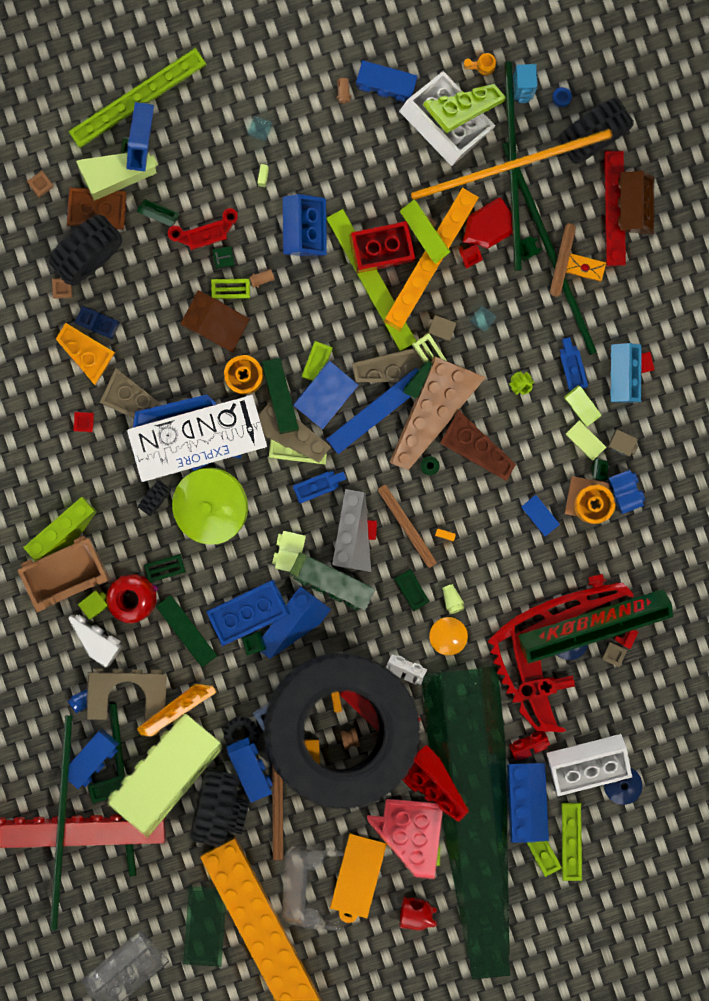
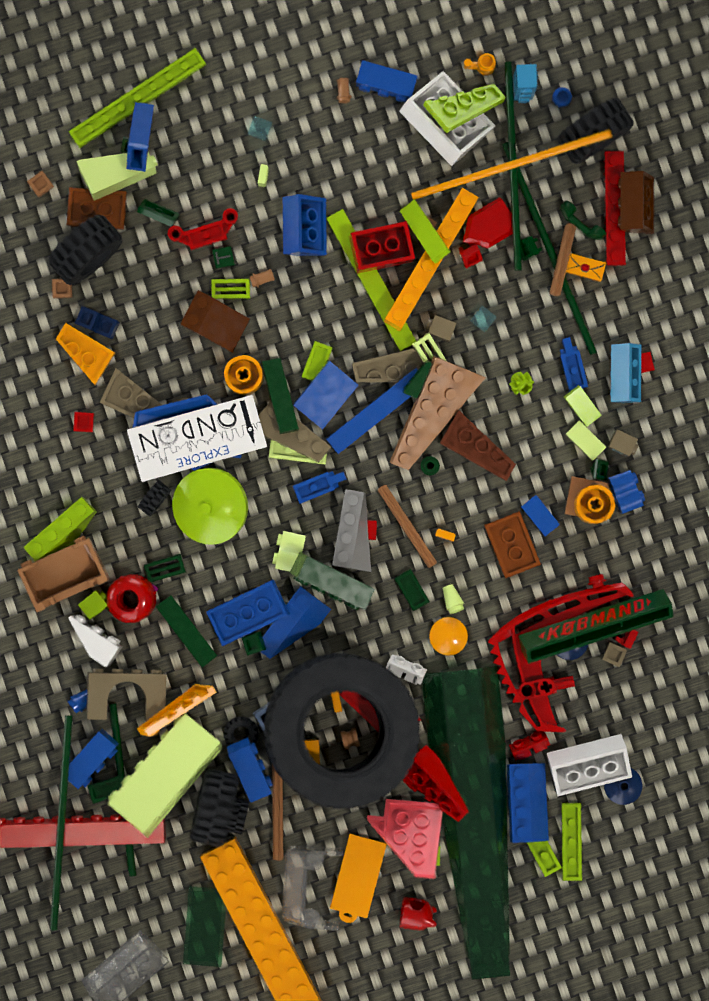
none -> dark orange tile [484,511,541,579]
none -> dark green bar [561,200,606,240]

